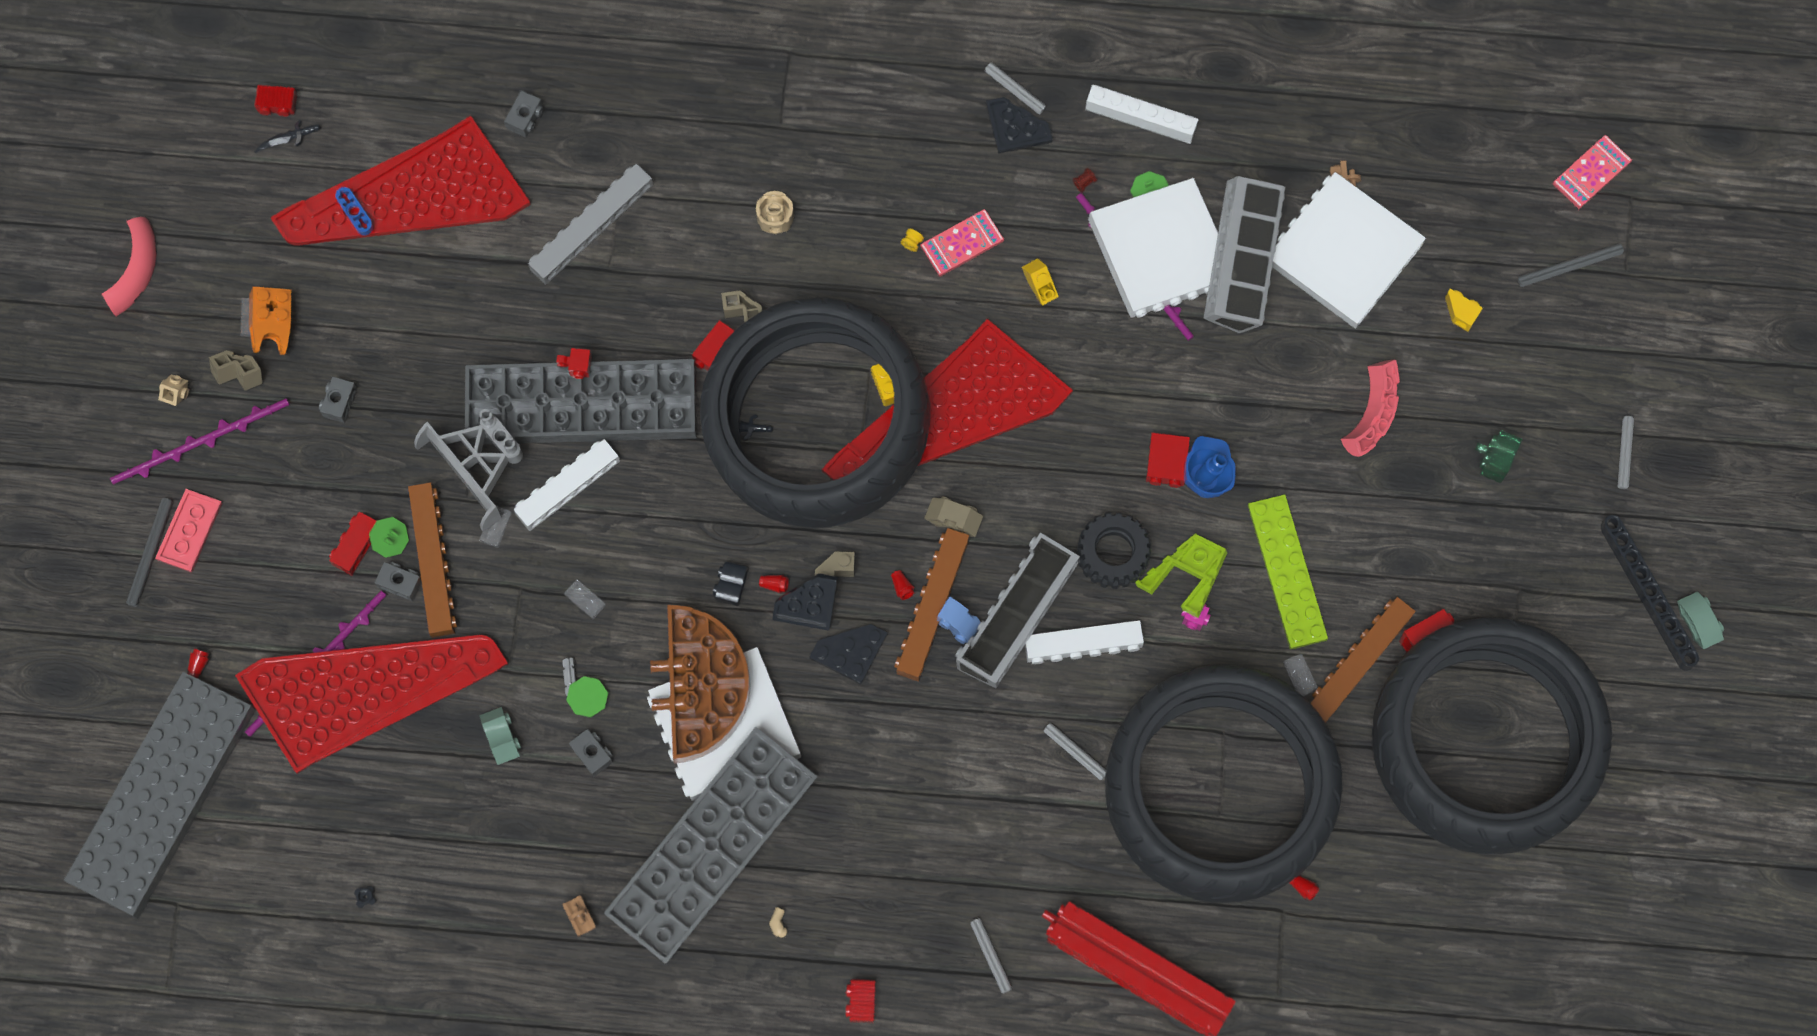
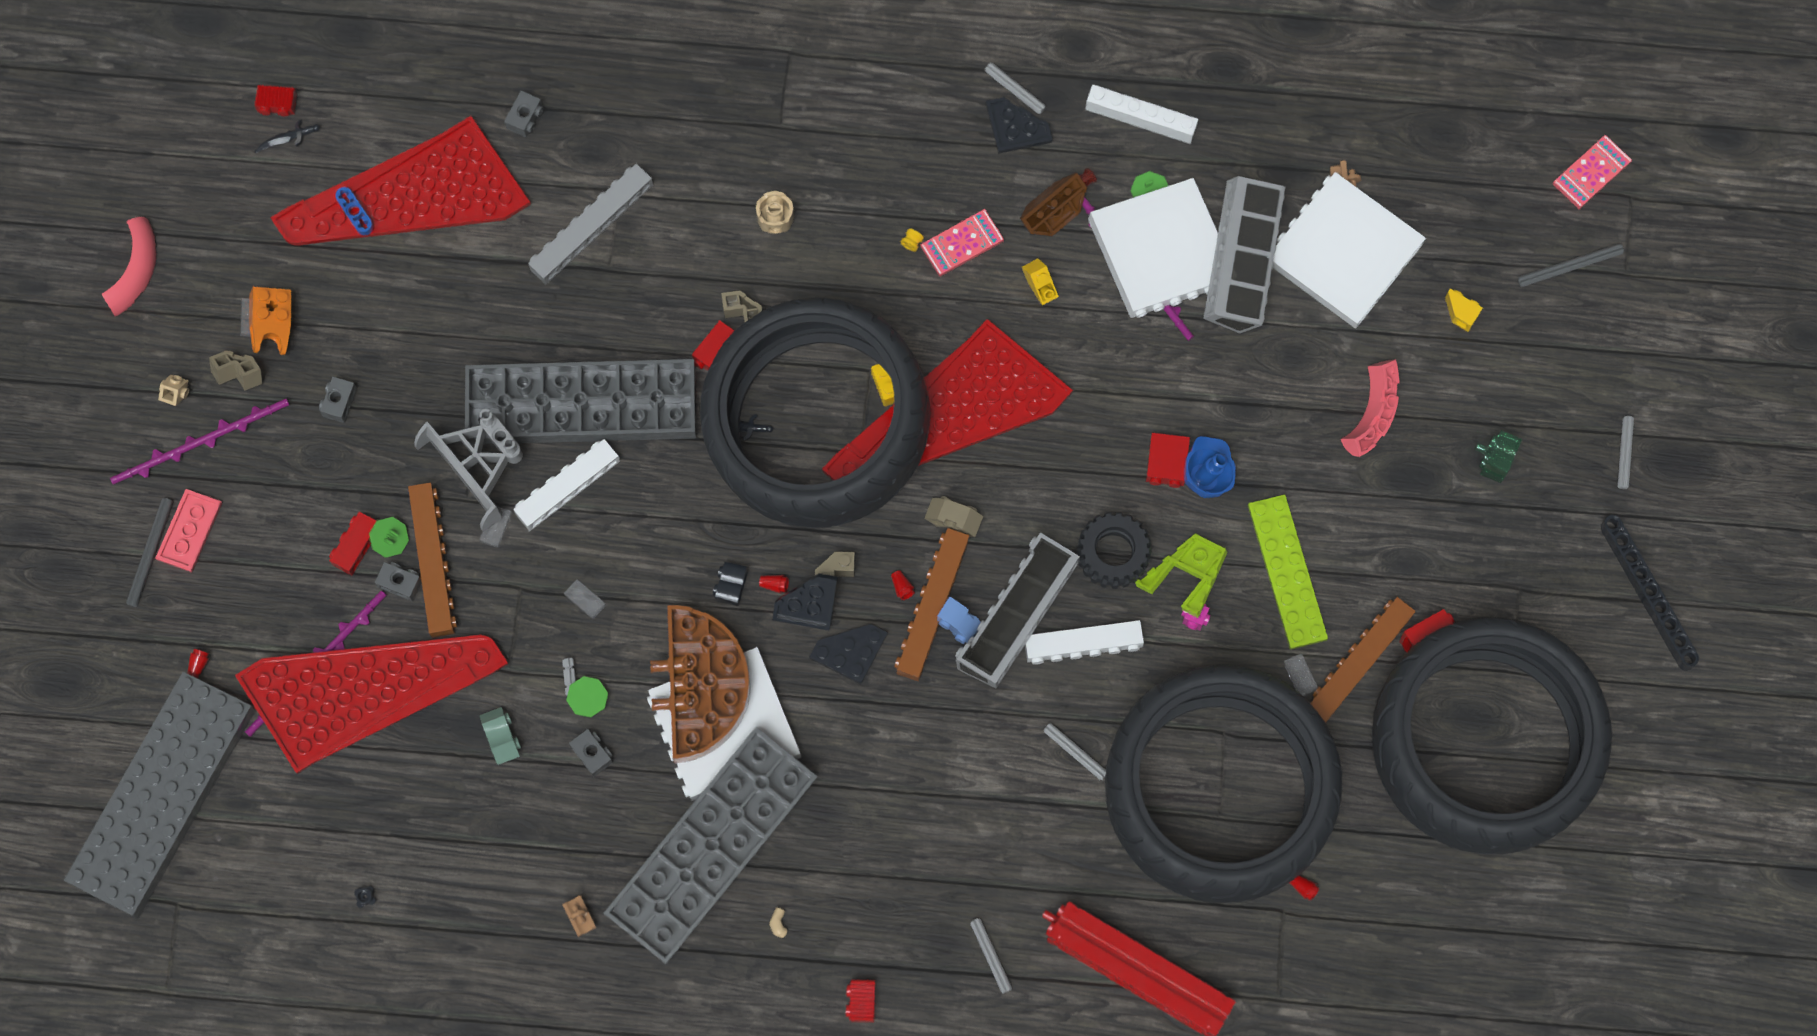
red brick [556,348,592,379] -> none
sand green brick [1677,592,1724,649] -> none
none -> reddish brown wedge [1020,173,1087,236]

